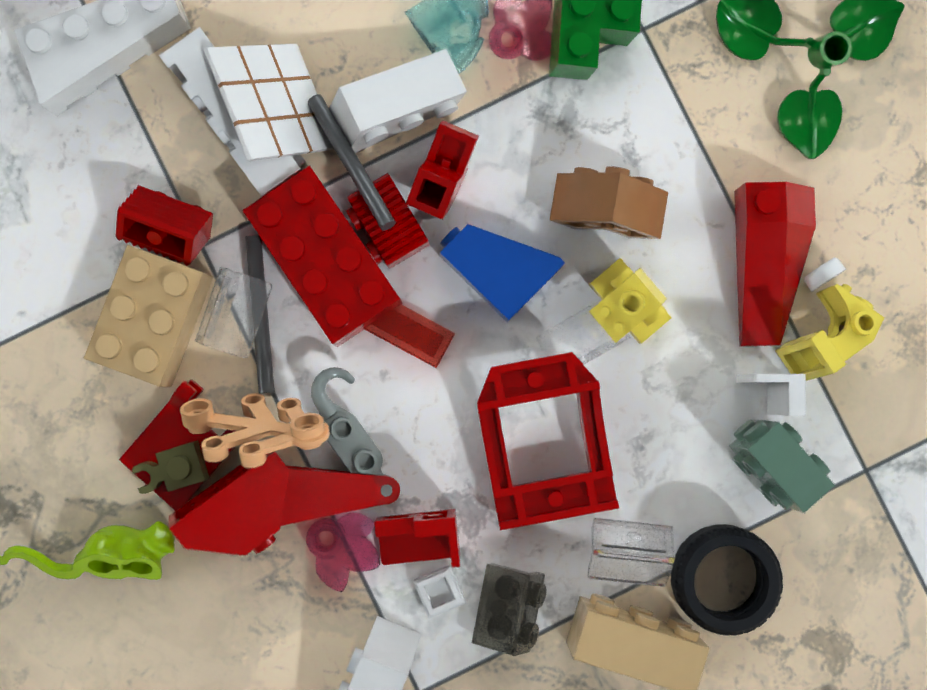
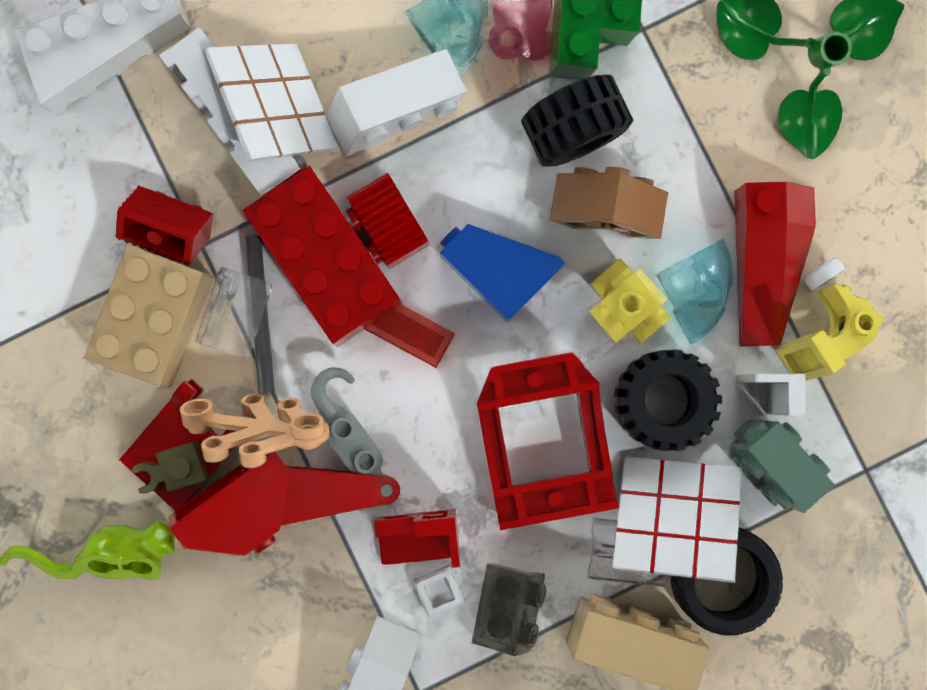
clear pink plate [306,512,380,592] -> none
dark grey bar [308,94,396,231] -> none
red brick [406,120,479,220] -> none
none -> black tyre [521,75,634,166]
none -> white piece [613,457,742,583]
none -> black tyre [614,349,722,451]
none -> clear light blue brick [656,239,733,345]

